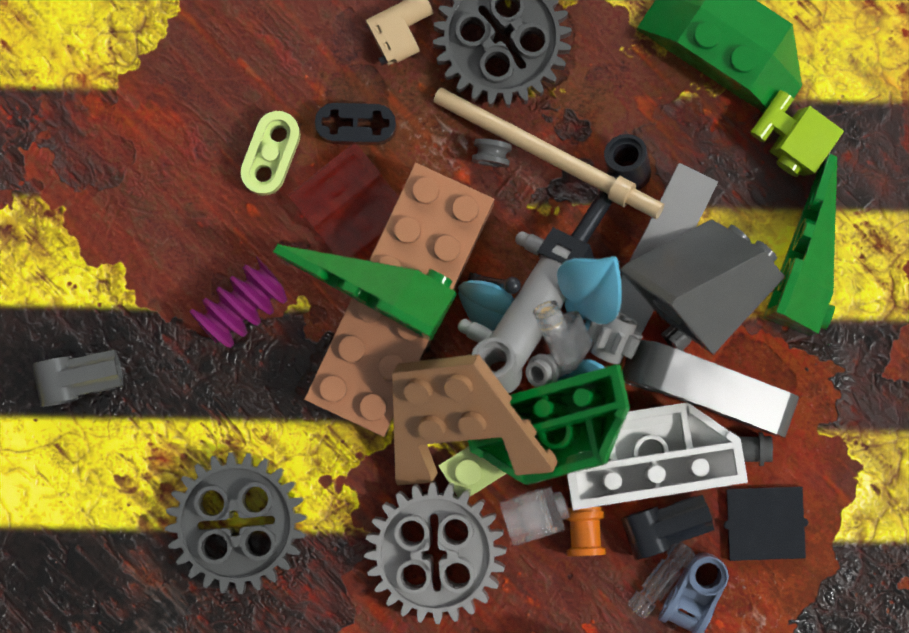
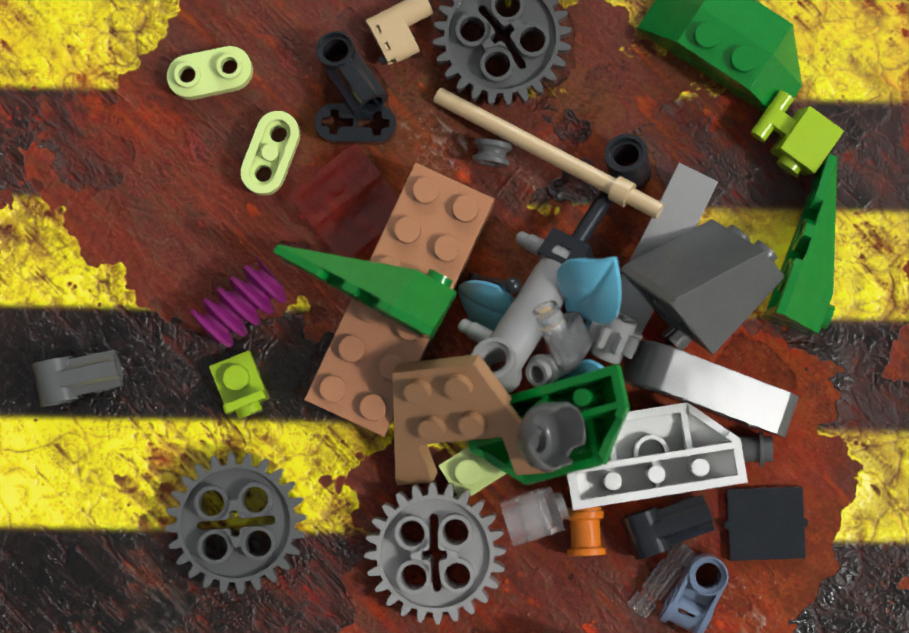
none -> yellowish green plate [167,46,253,100]
none -> lime bracket [209,350,270,419]
none -> black piece [316,31,388,119]
none -> dark grey hair [518,402,586,472]

